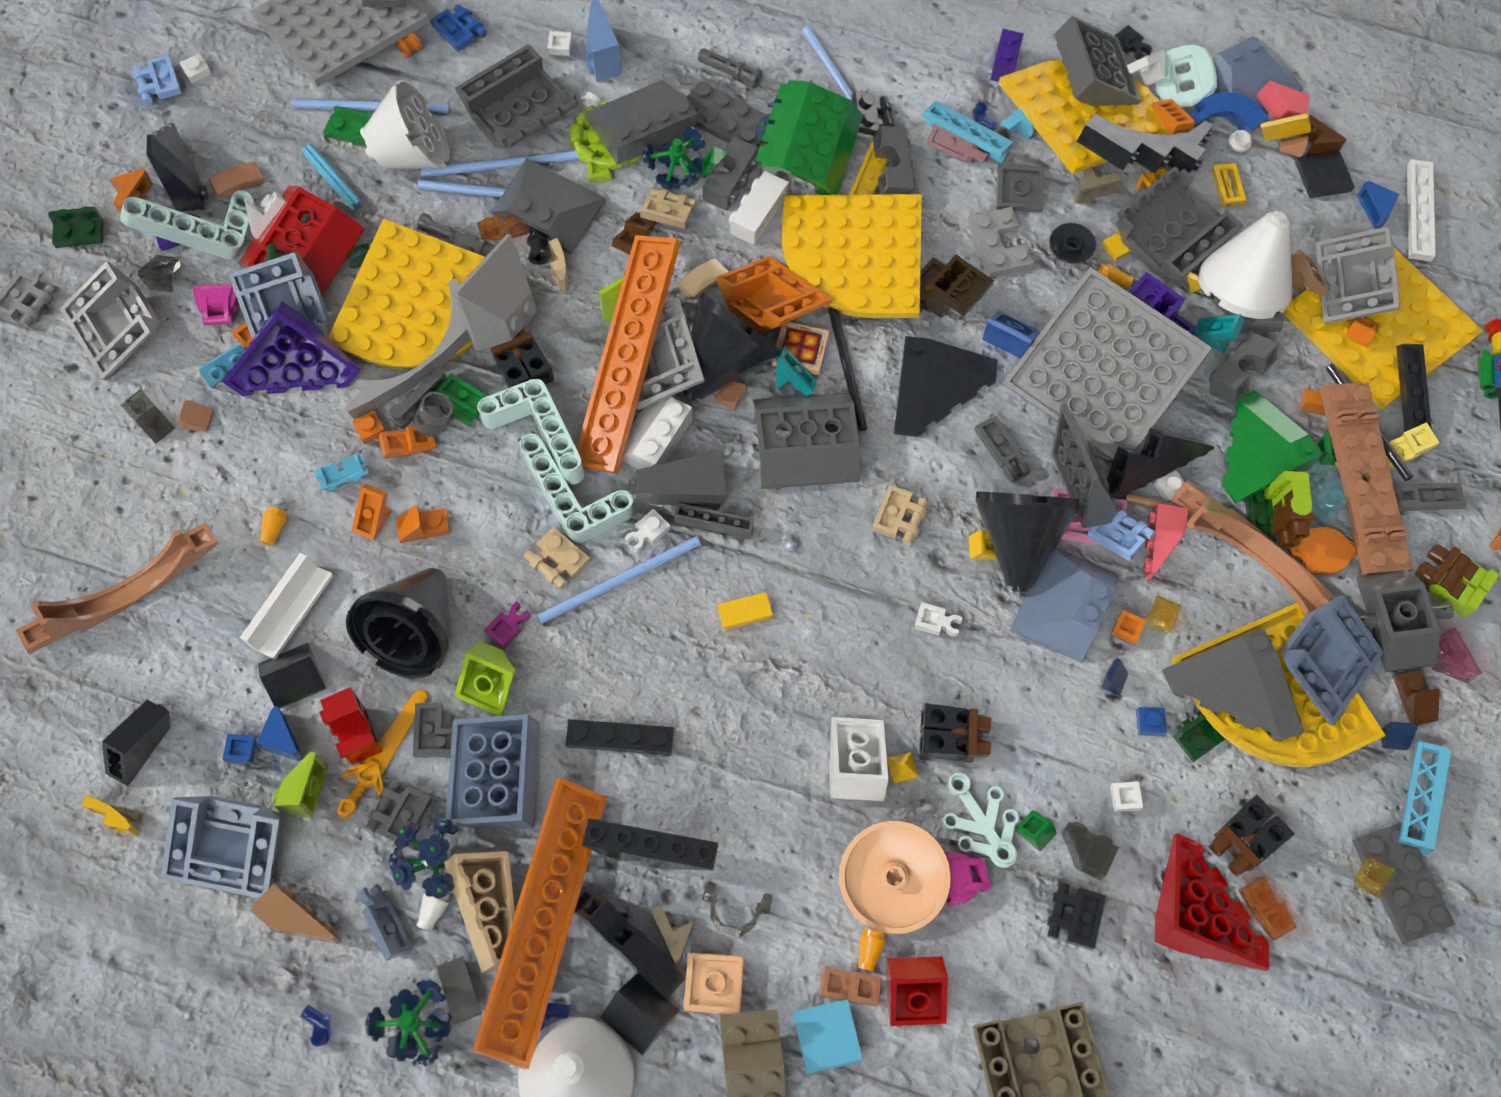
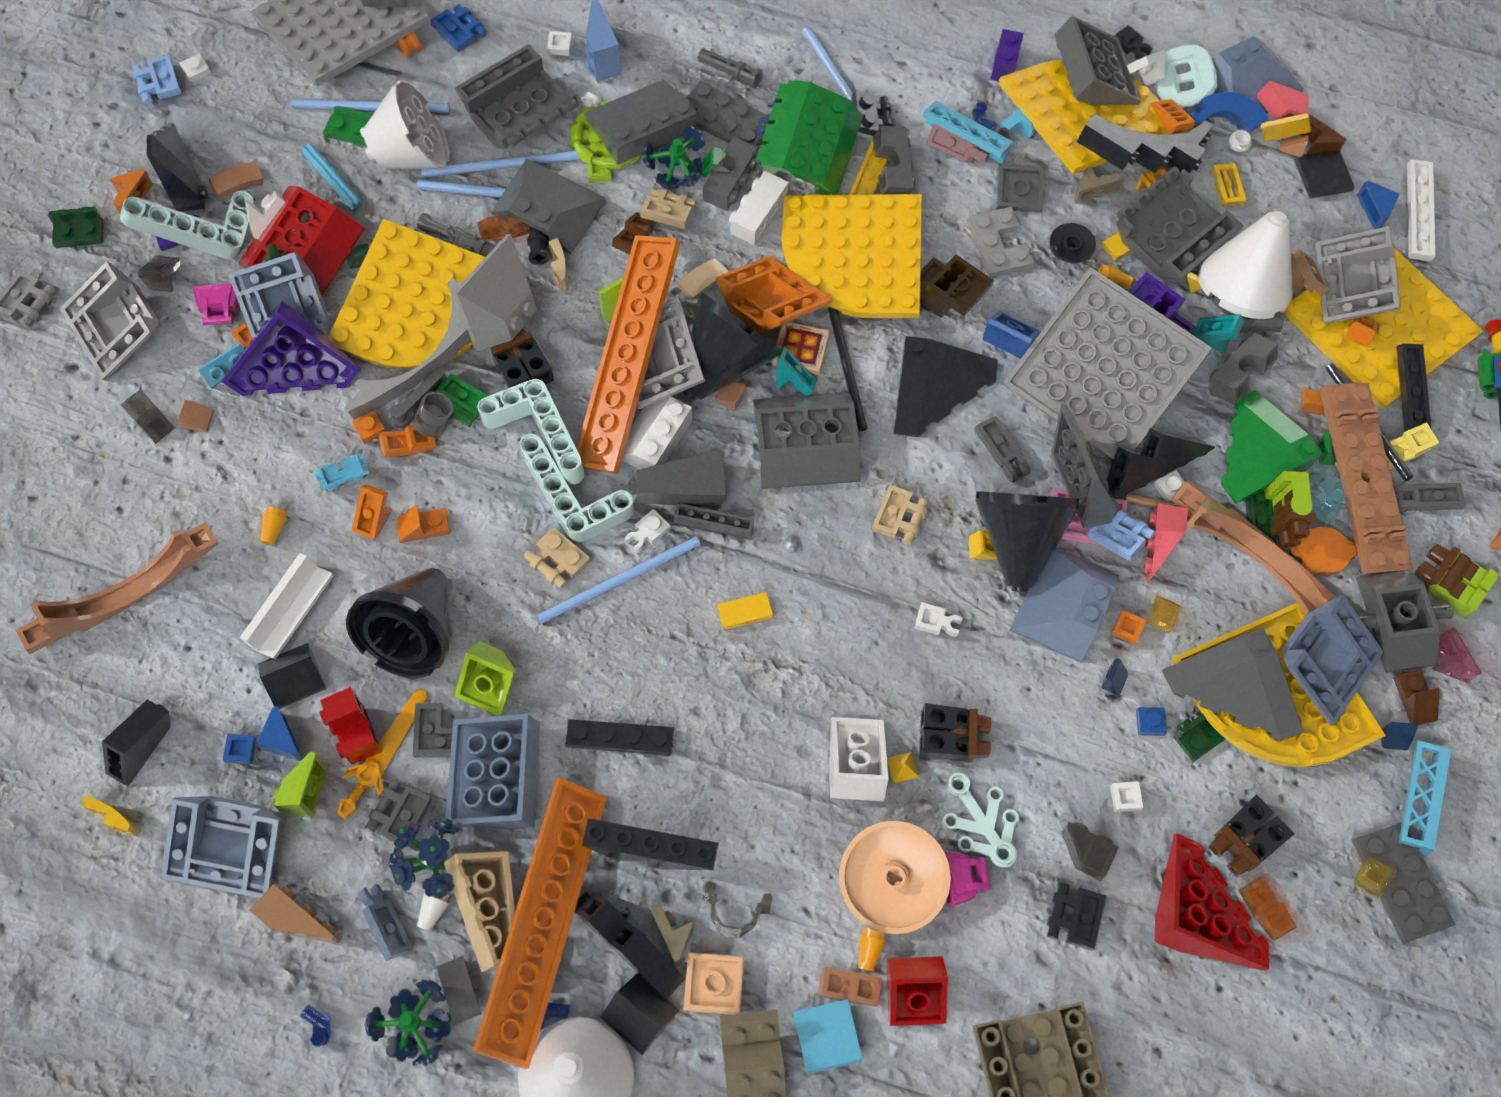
magenta plate [484,601,532,650] -> none
green slope [1015,810,1057,851] -> none

